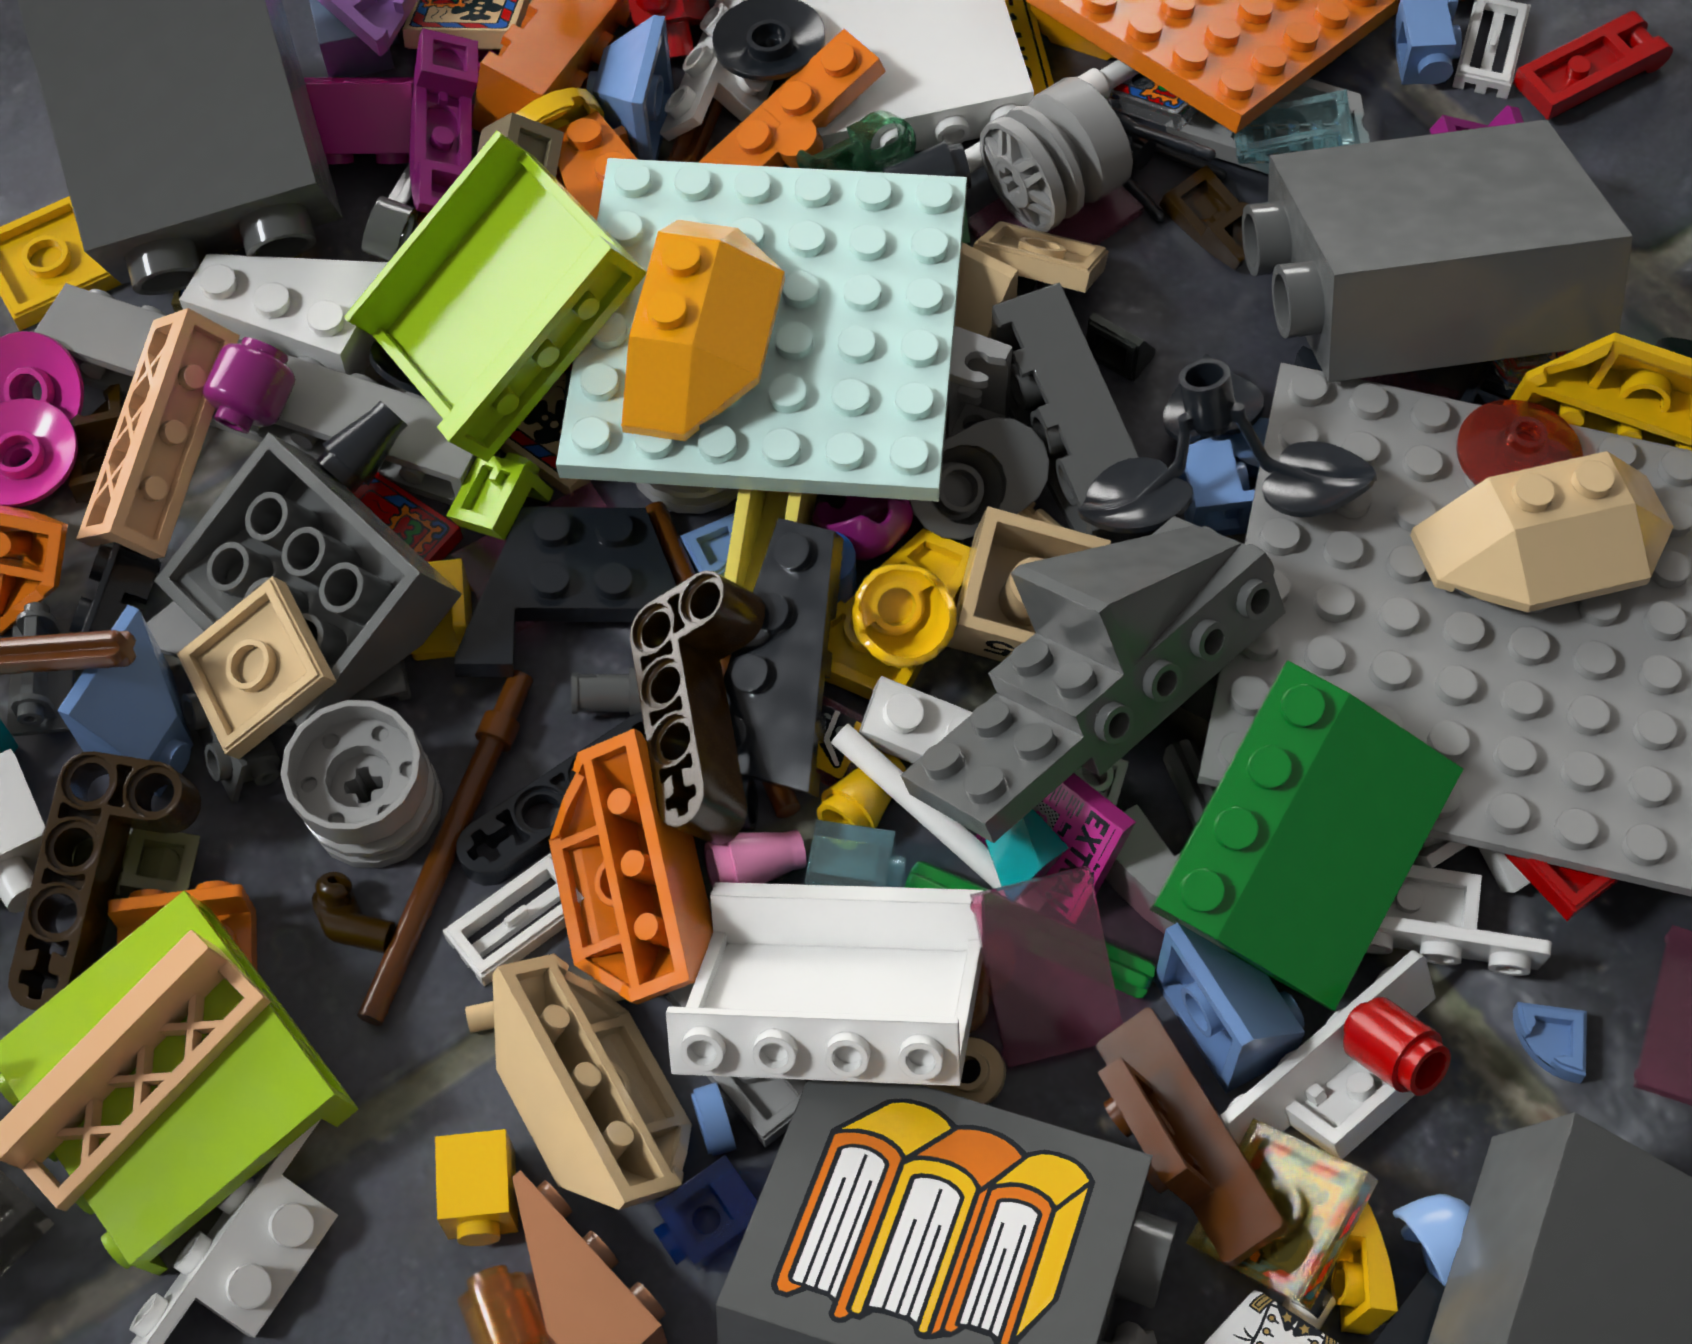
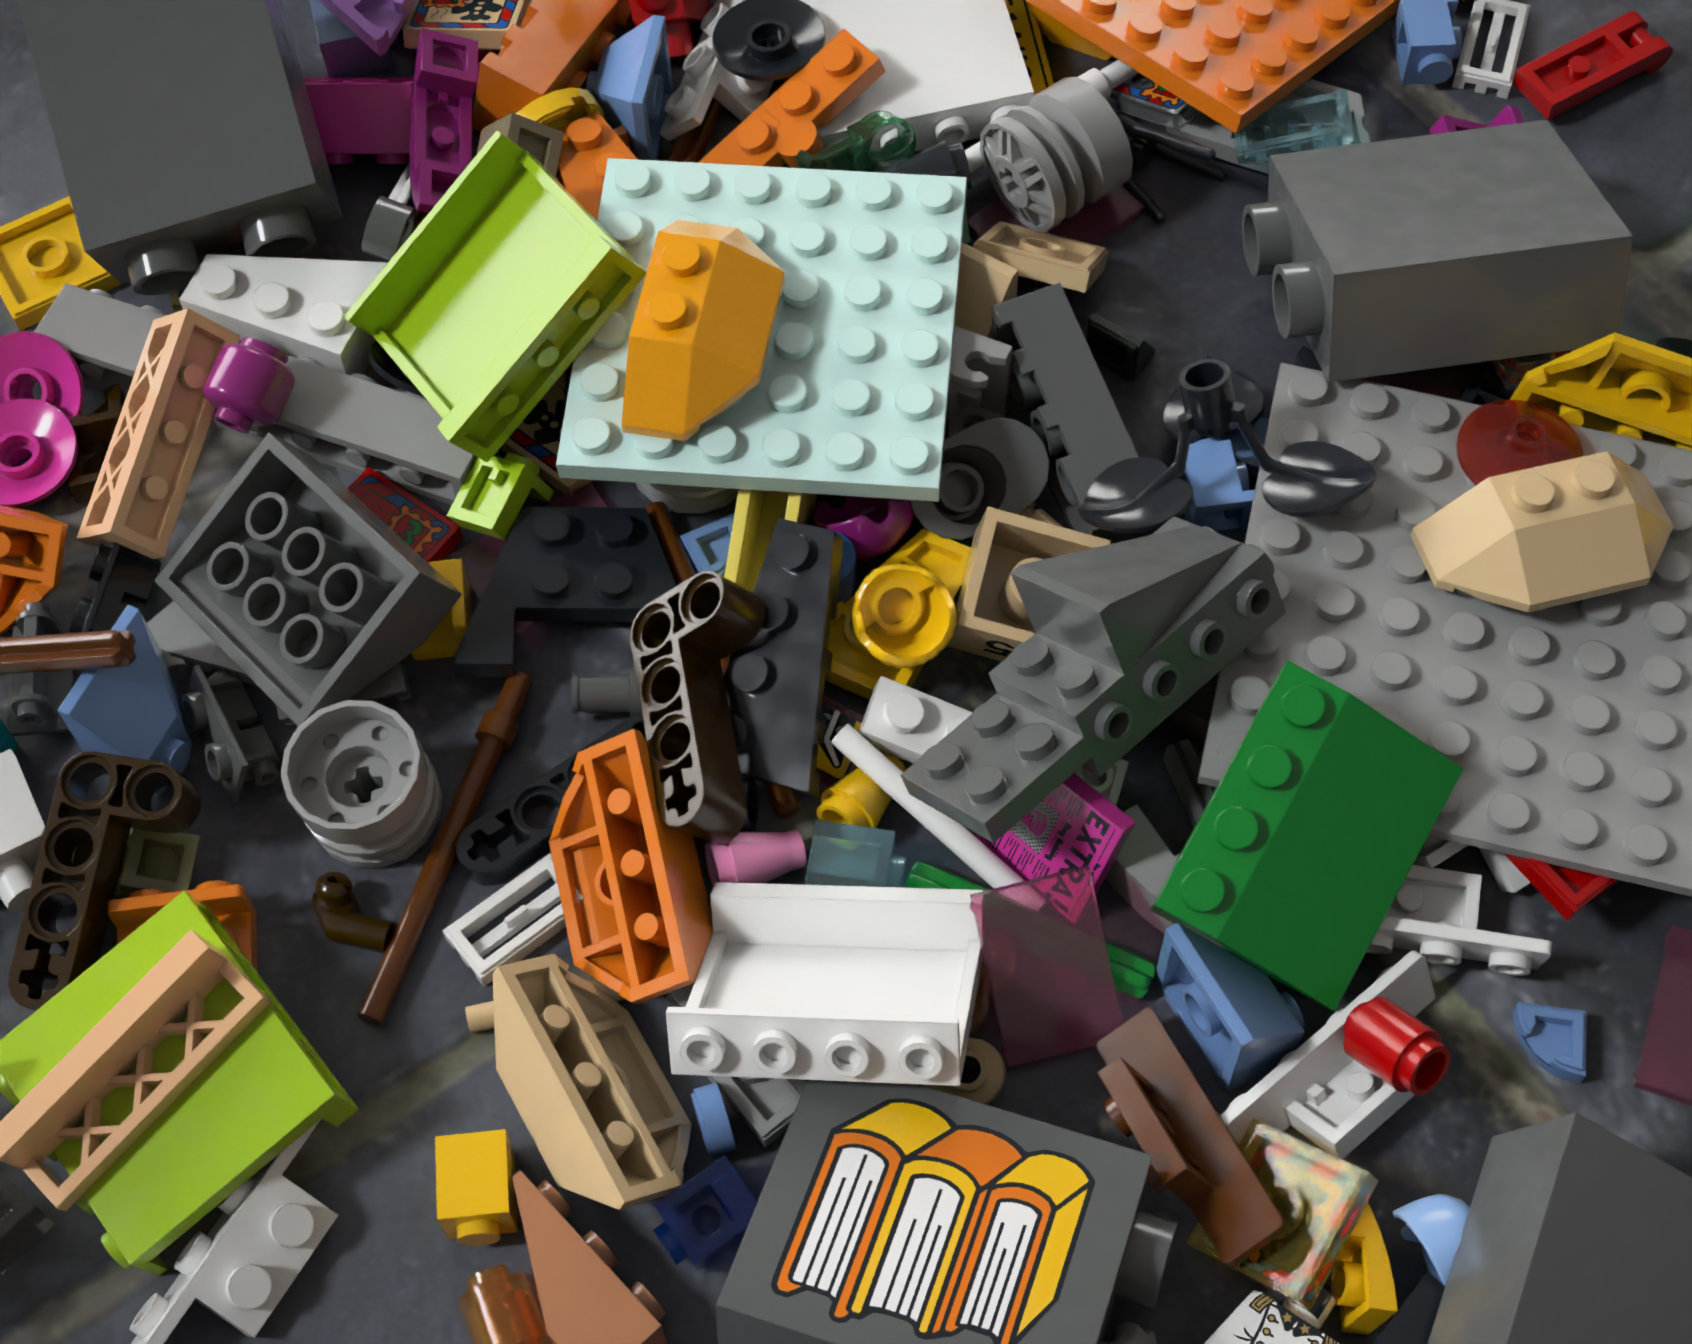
tan tile [177,576,337,759] -> none
black cone [316,401,408,493] -> none
teal slope [985,809,1069,903] -> none
dark brown slope [1159,165,1249,270] -> none

